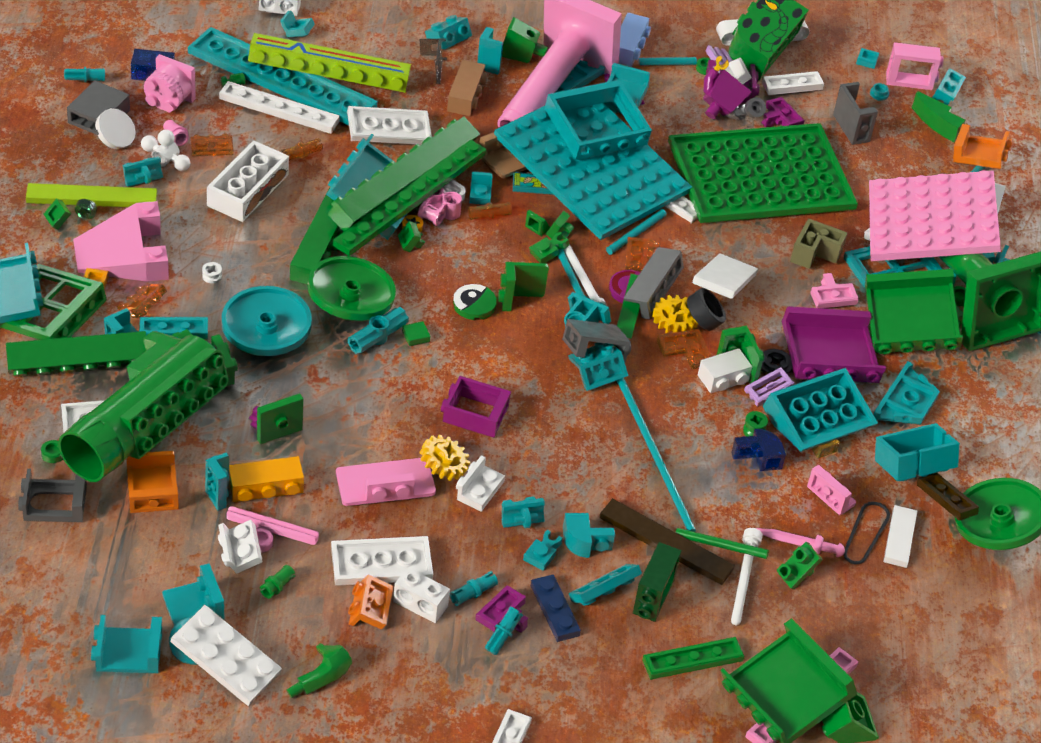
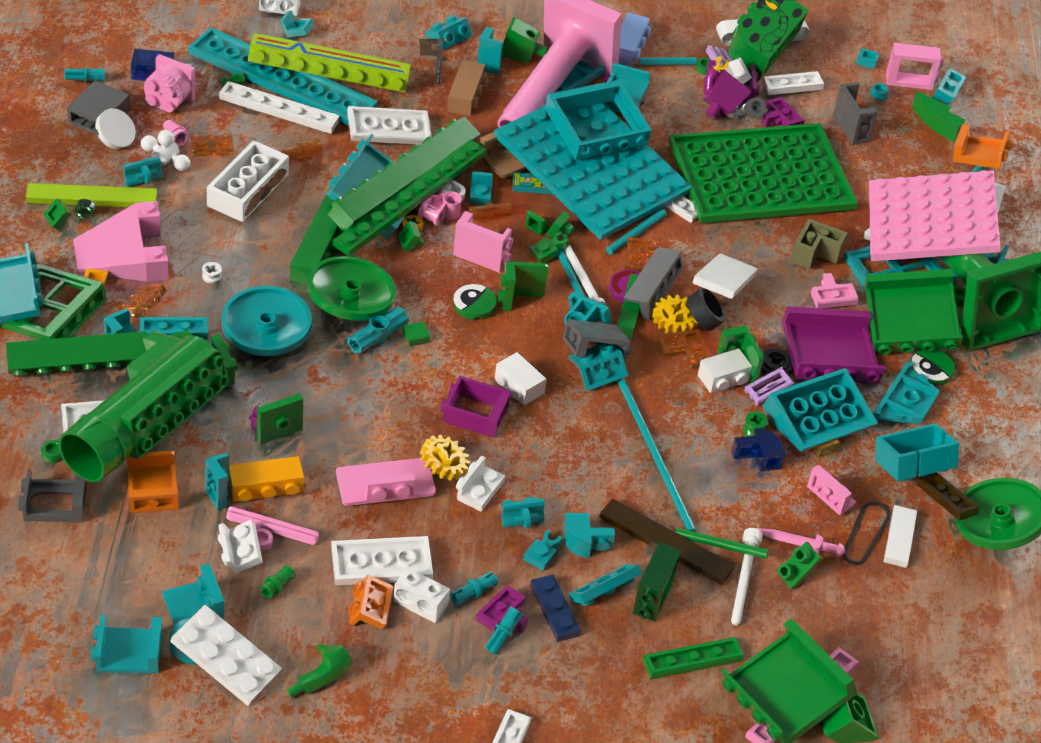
none -> bright pink panel [453,211,513,272]
none -> white brick [495,352,546,406]
none -> tile [911,350,955,385]

